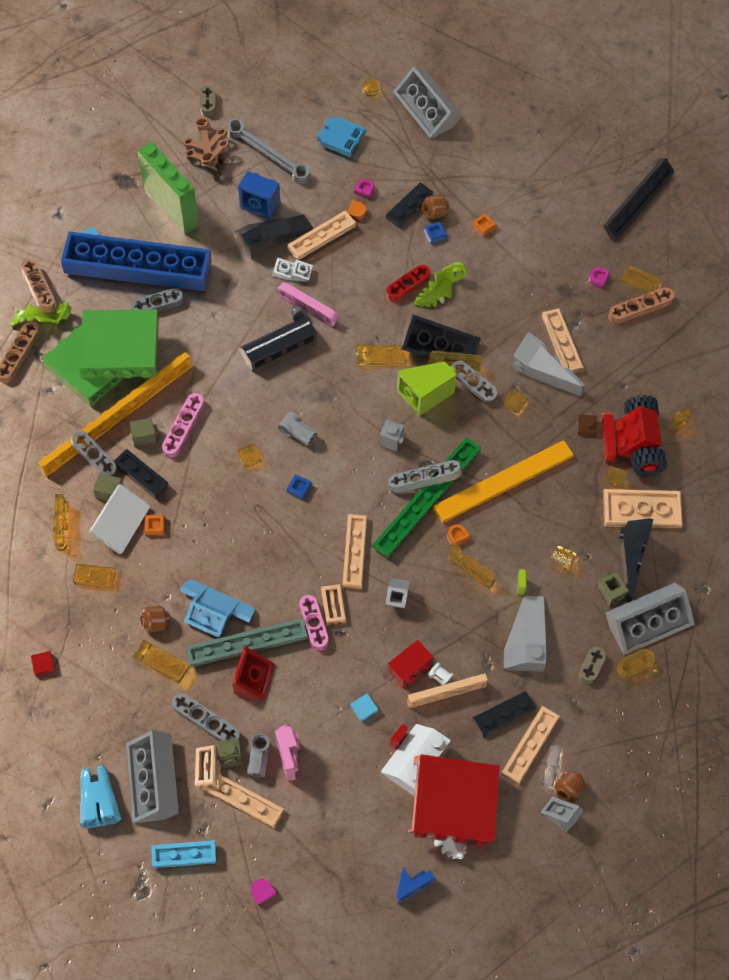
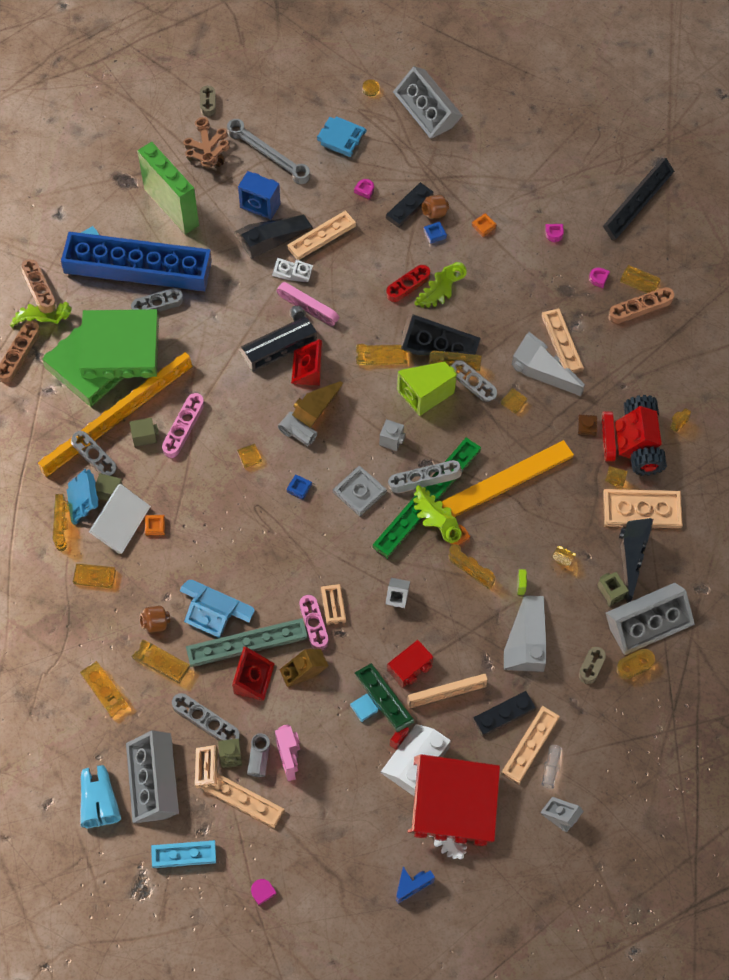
red tile [31,651,55,676] -> none
black plate [114,449,169,498] -> none
light nougat tile [342,514,367,589] -> none
orange tile [346,200,366,220] -> none
white bush [428,662,455,686] -> none
dark orange head [555,771,586,802] -> none
none -> dark azure plate [67,469,98,525]
none -> clear yellow plate [80,661,129,718]
none -> pearl gold slope [279,649,329,687]
none -> red slope [291,339,322,386]
none -> pearl gold slope [292,381,343,428]
none -> light grey tile [333,465,387,517]
none -> dark green tile [354,663,414,733]
none -> lime plant [413,485,461,543]
none -> dark pink tile [545,224,564,242]

